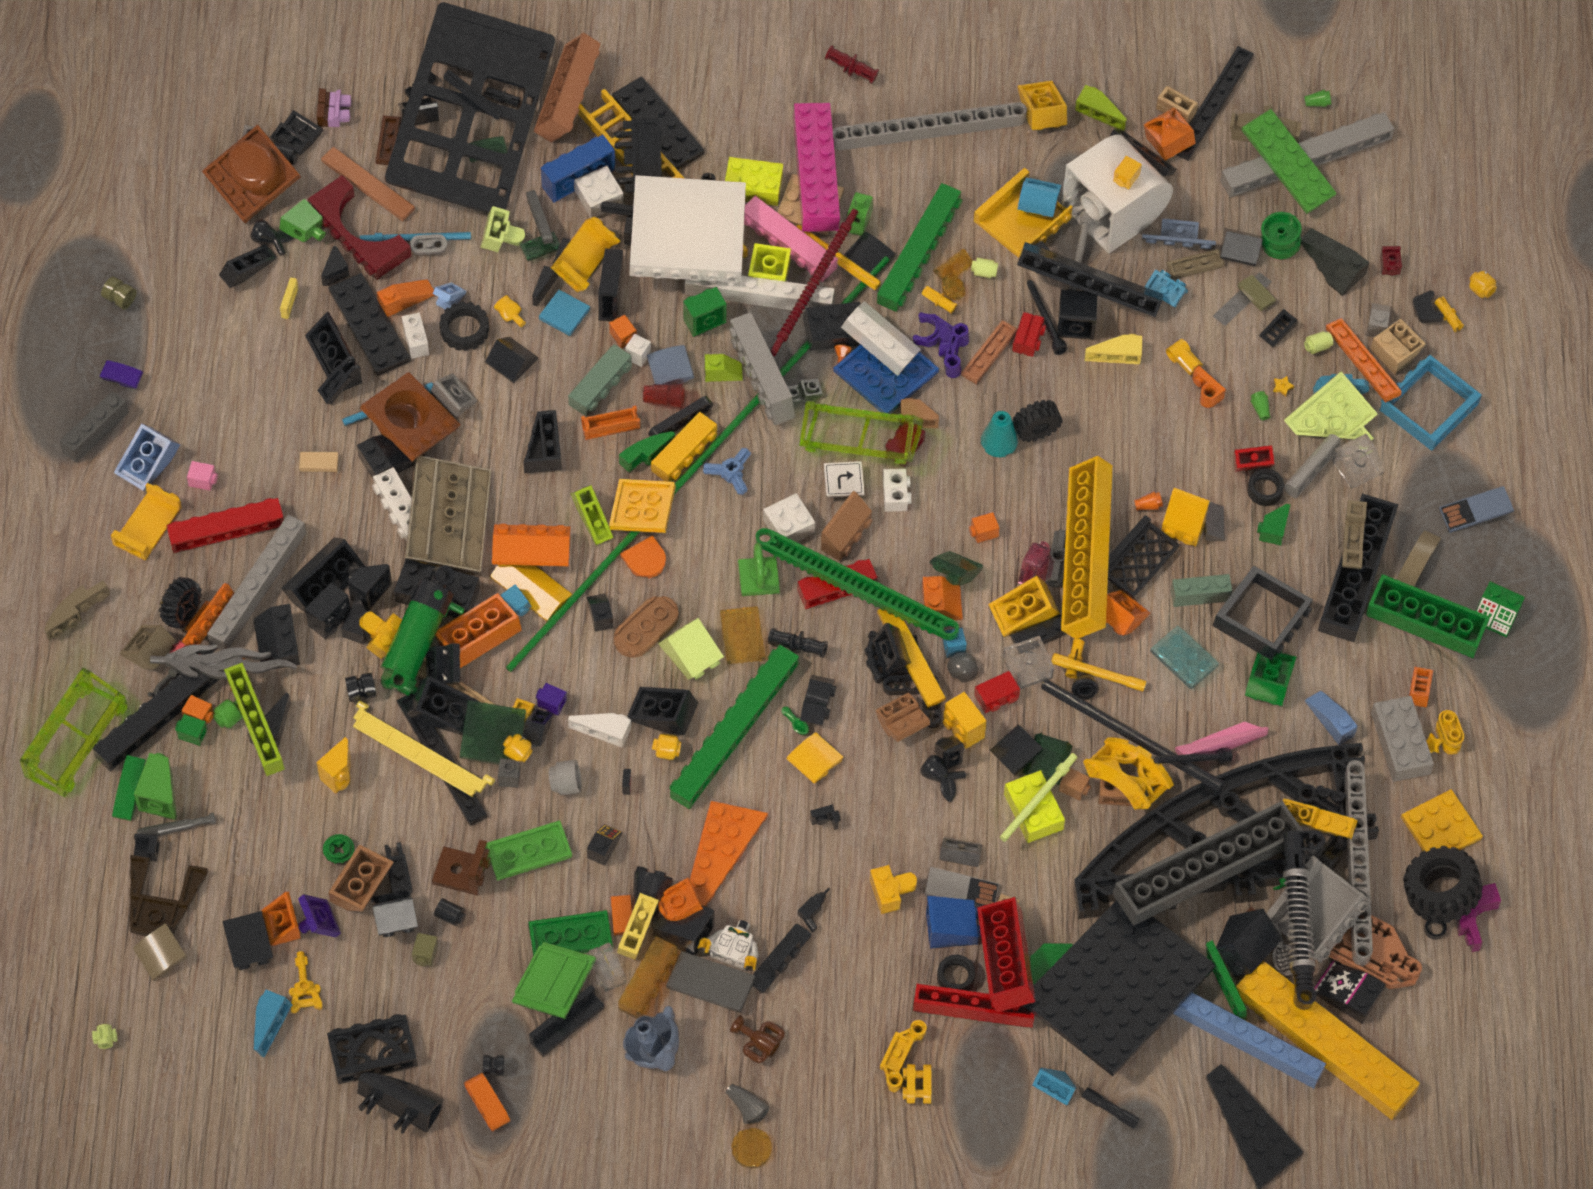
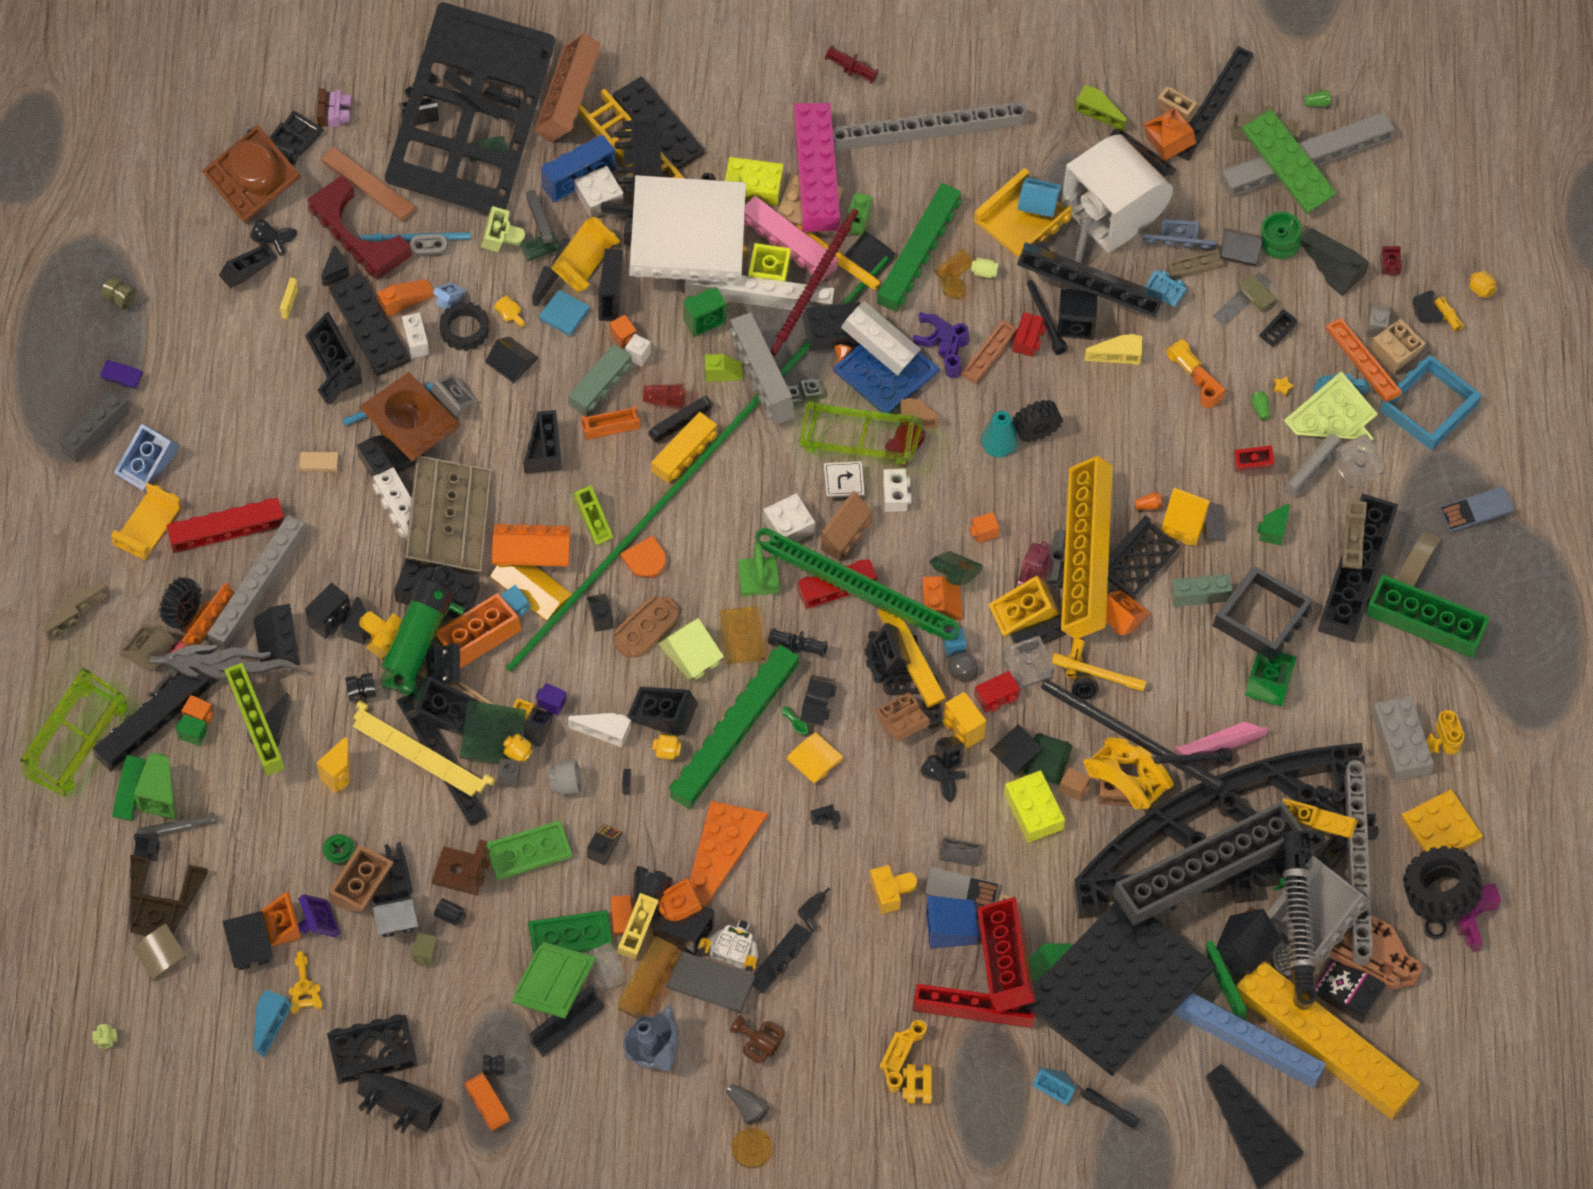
bright pink brick [187,461,218,491] -> none
bright green head [213,699,242,728] -> none
bright green torso [279,199,326,242] -> none
black slope [281,537,366,613] -> none
black slope [348,564,392,611] -> none
reddish brown tile [375,115,401,165] -> none
yellow plate [609,479,676,533] -> none
green slope [619,432,675,473] -> none
sand blue slope [647,345,695,389] -> none
medium blue bush [703,448,751,495] -> none
yellow axle [922,286,957,314] -> none
black tyre [937,954,976,991] -> none
yellowish green bar [1000,753,1078,842] -> none
yellow slope [1017,80,1067,130] -> none
yellow brick [1113,156,1142,190] -> none
clear light blue plate [1150,625,1219,690] -> none
black tyre [1247,468,1284,506] -> none
yellowish green brick [1304,331,1333,354] -> none
medium blue slope [1305,691,1357,745] -> none
orange slope [1409,667,1433,707] -> none
slope [1476,581,1525,638] -> none

